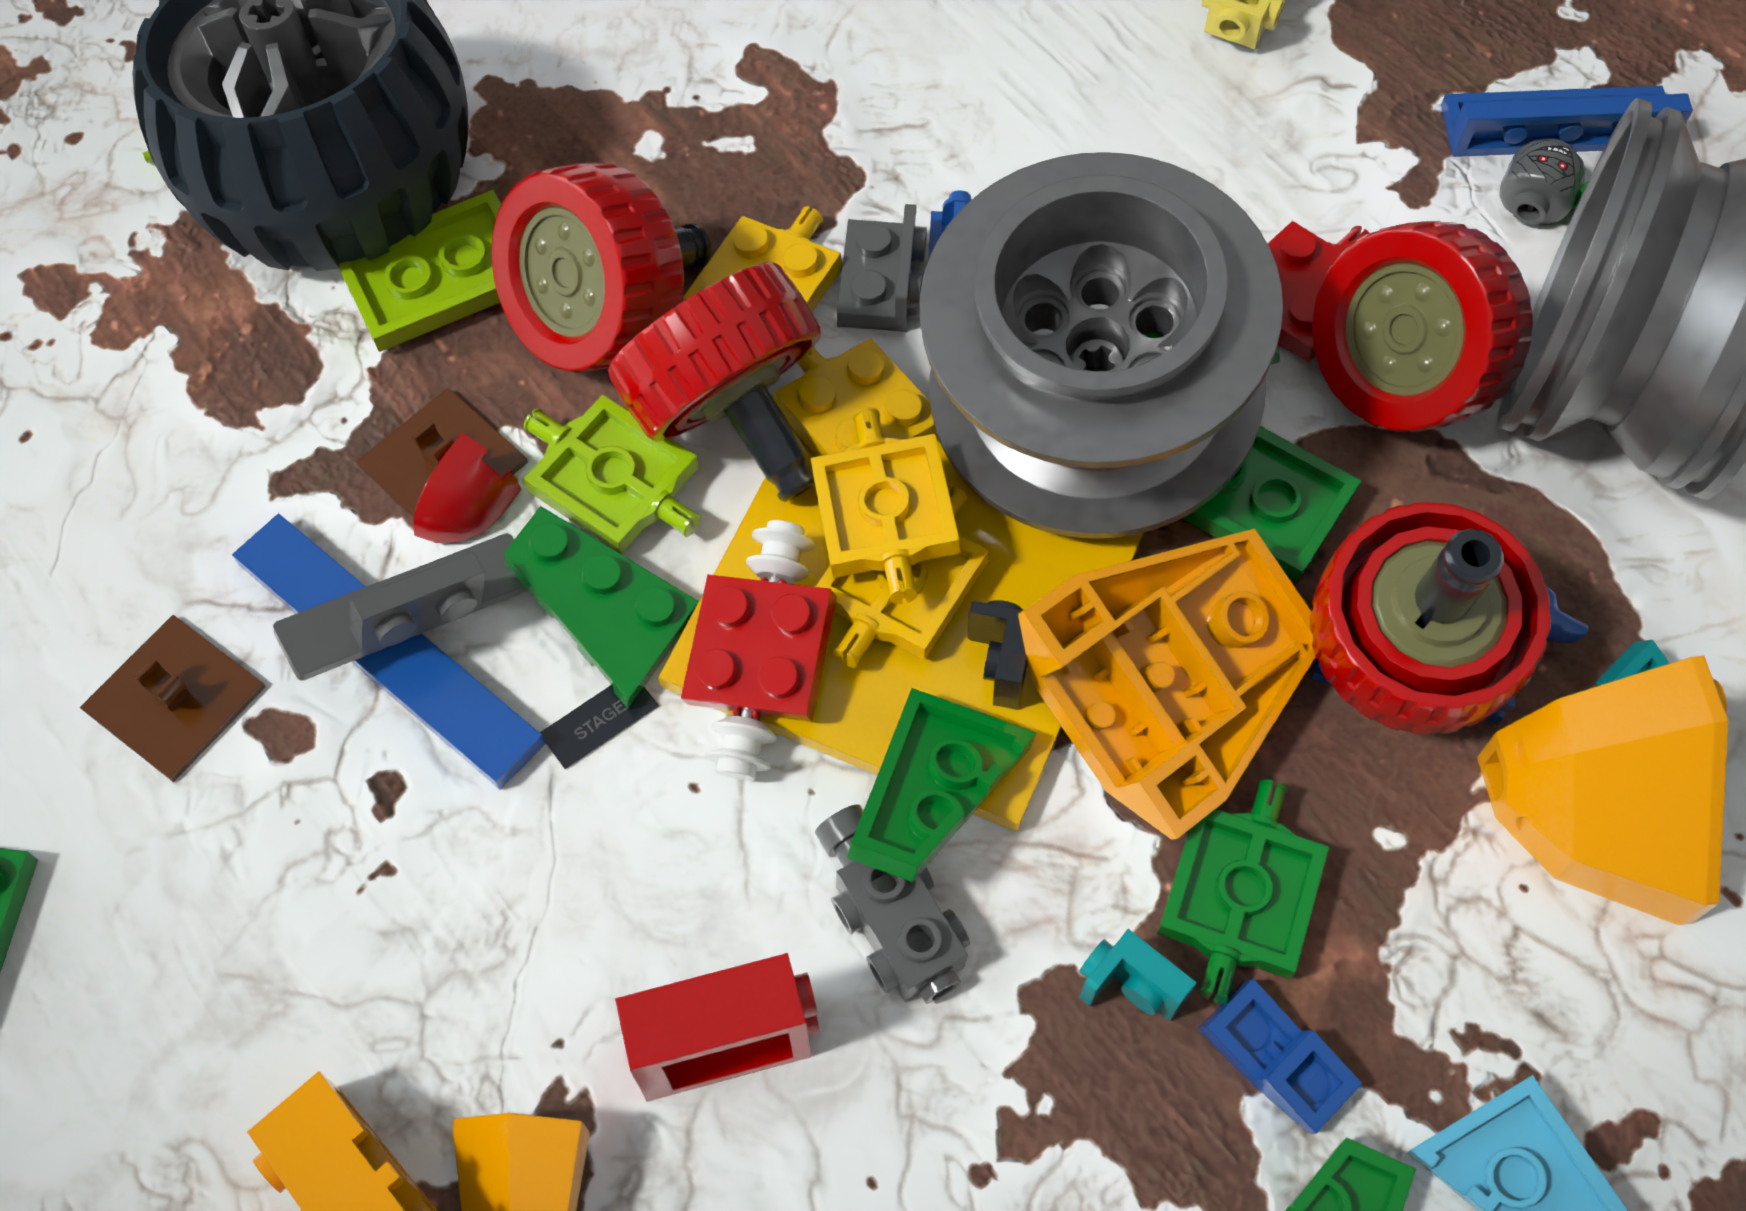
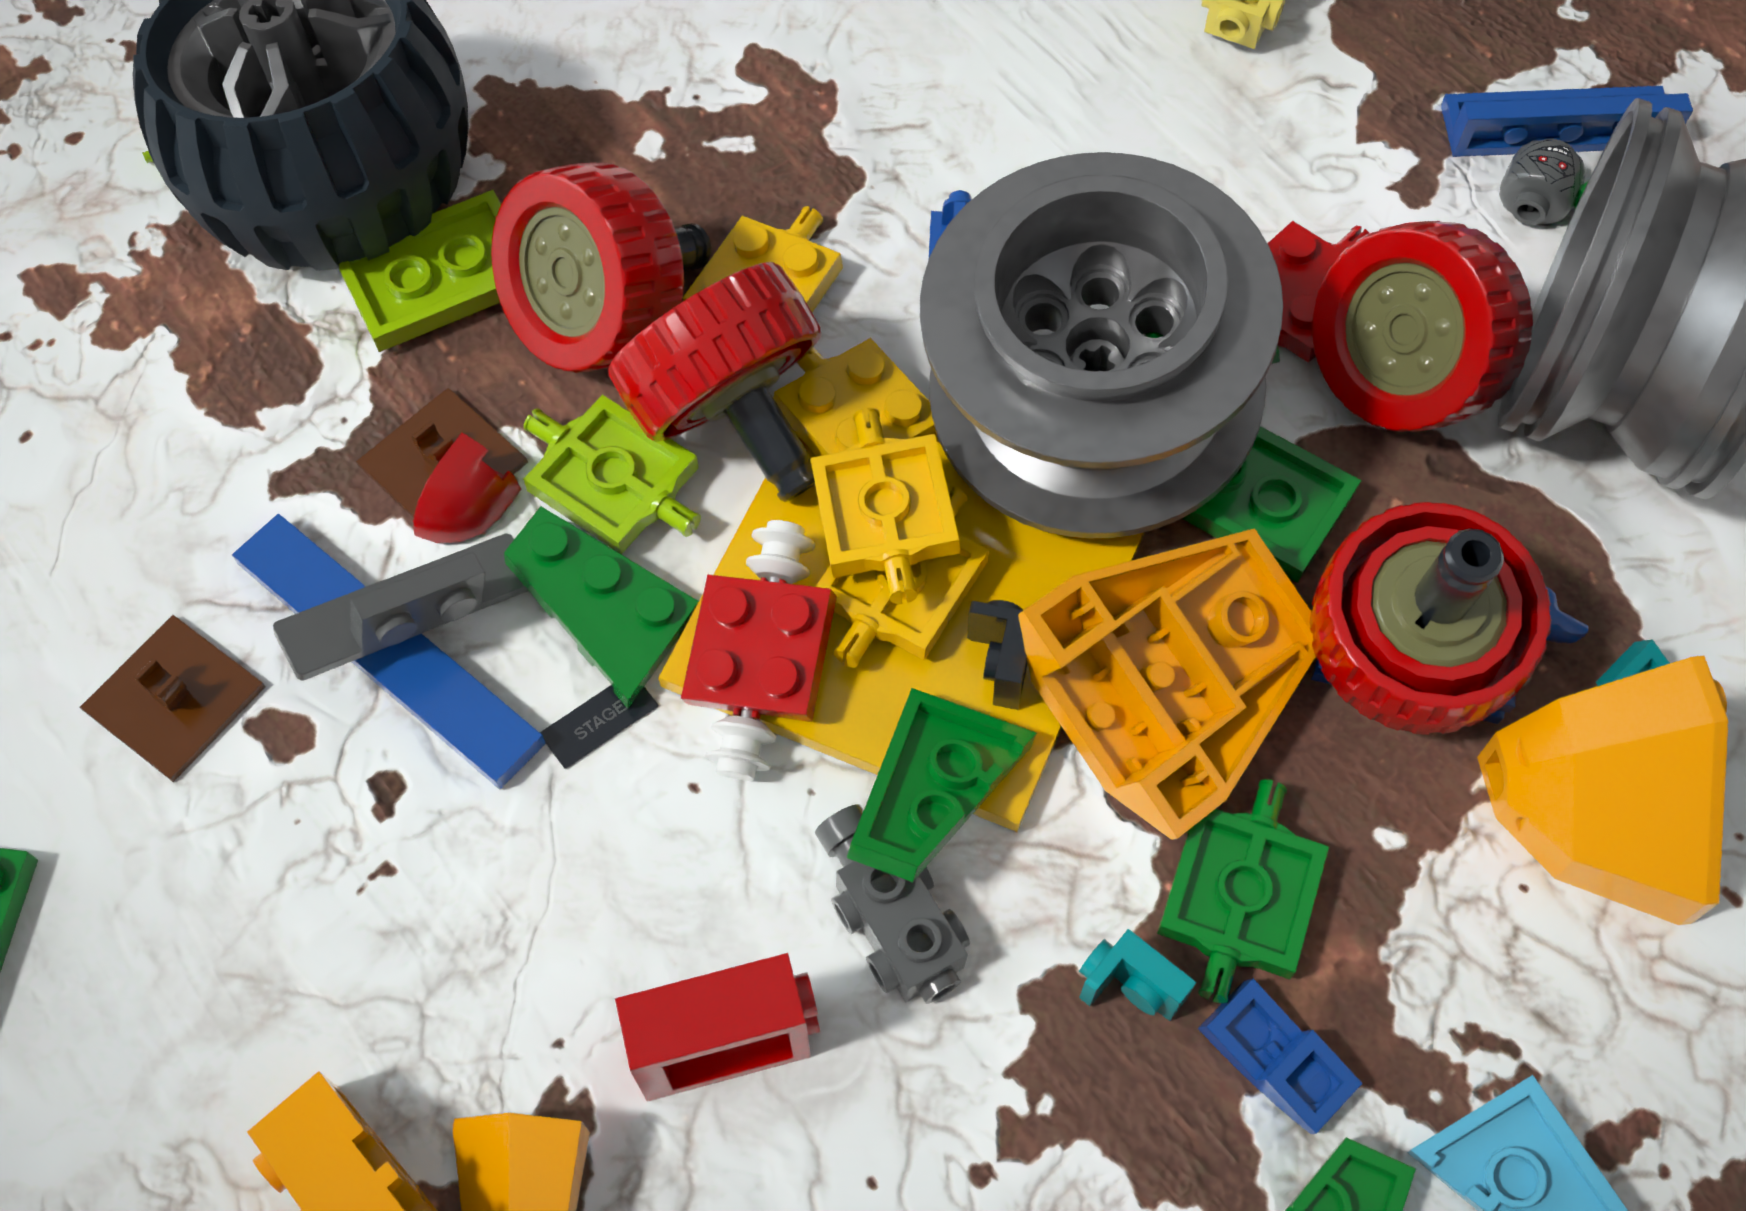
dark grey bracket [837,204,927,332] -> none

